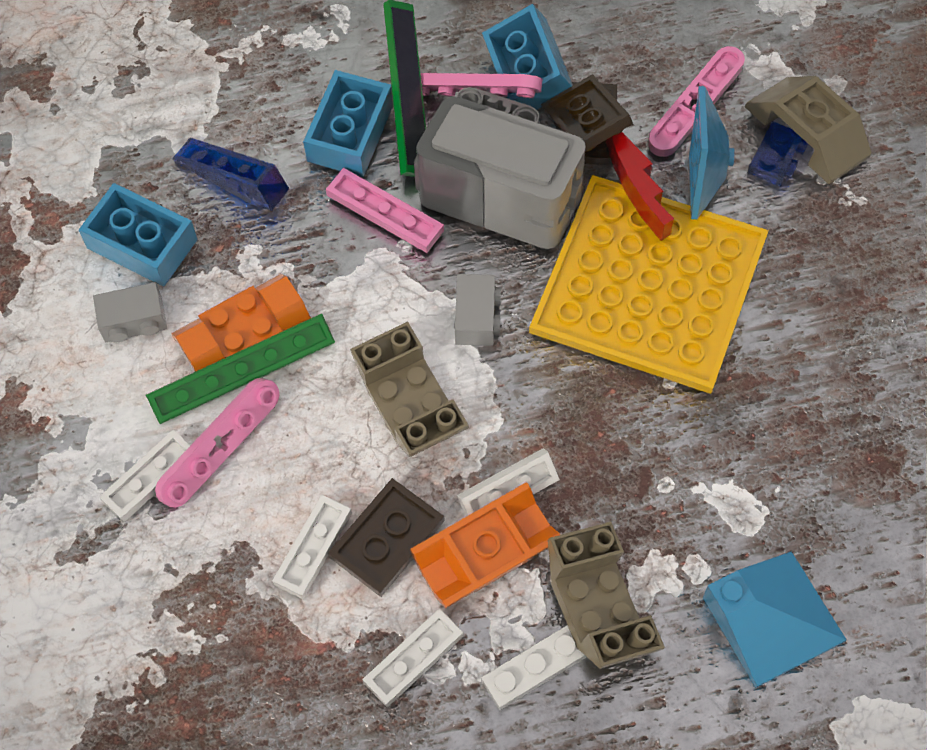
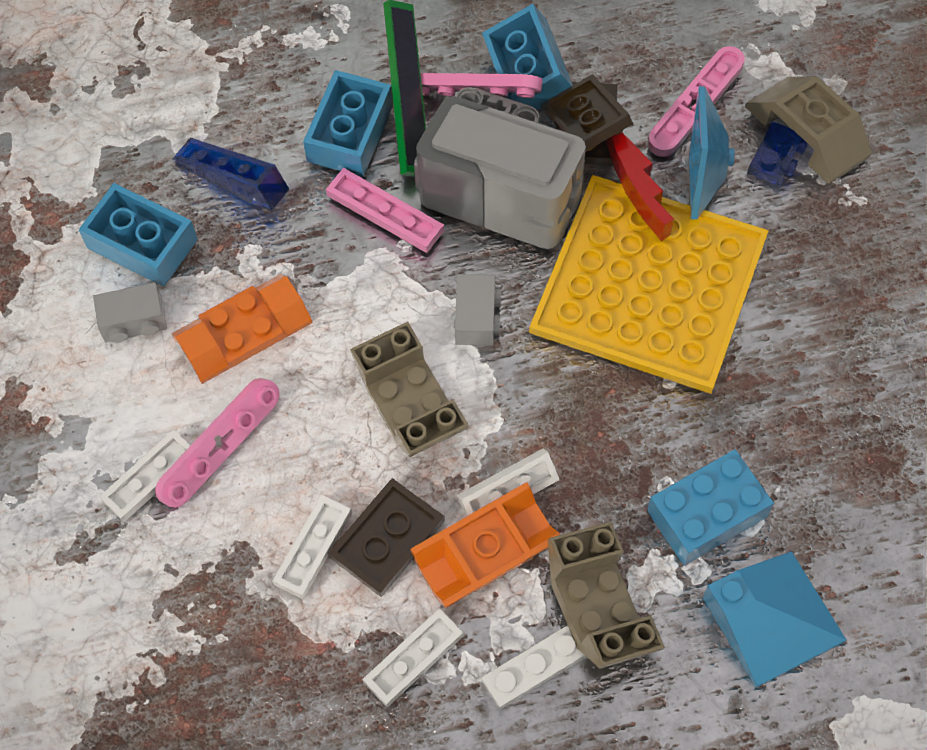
green tile [145,313,335,424] -> none
none -> dark azure brick [647,449,774,566]

